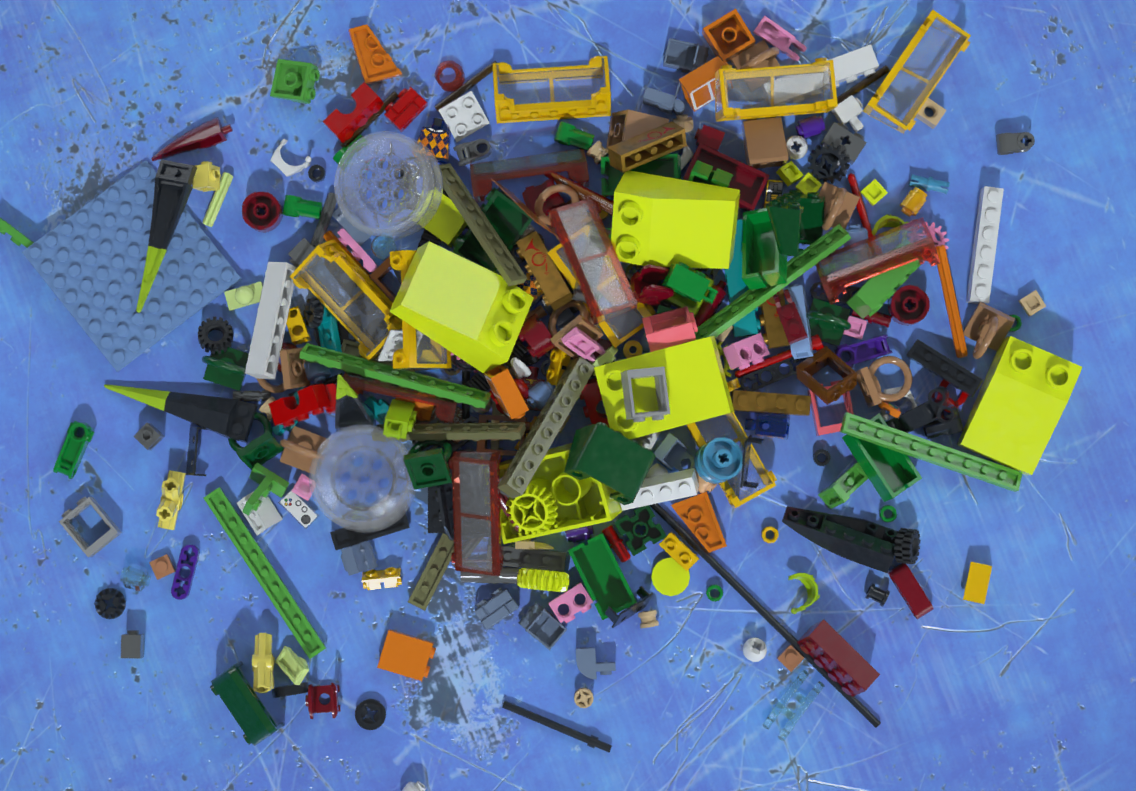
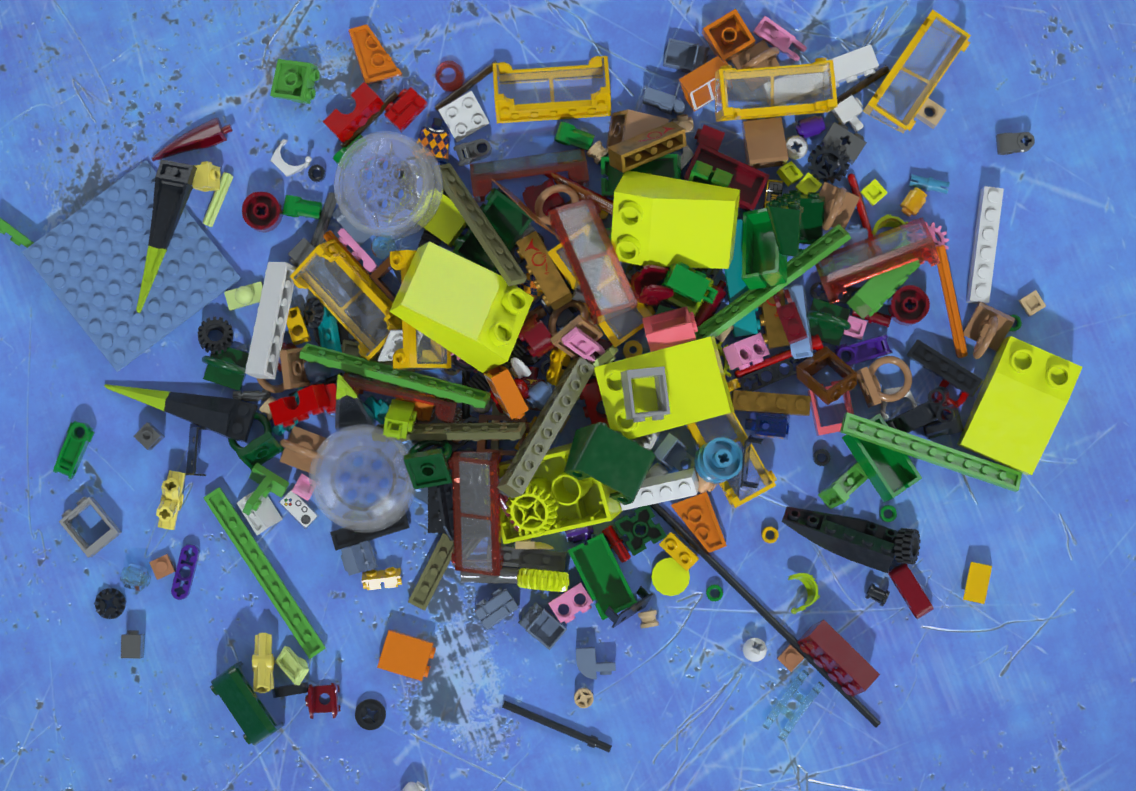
orange tile [878,401,901,418] -> none

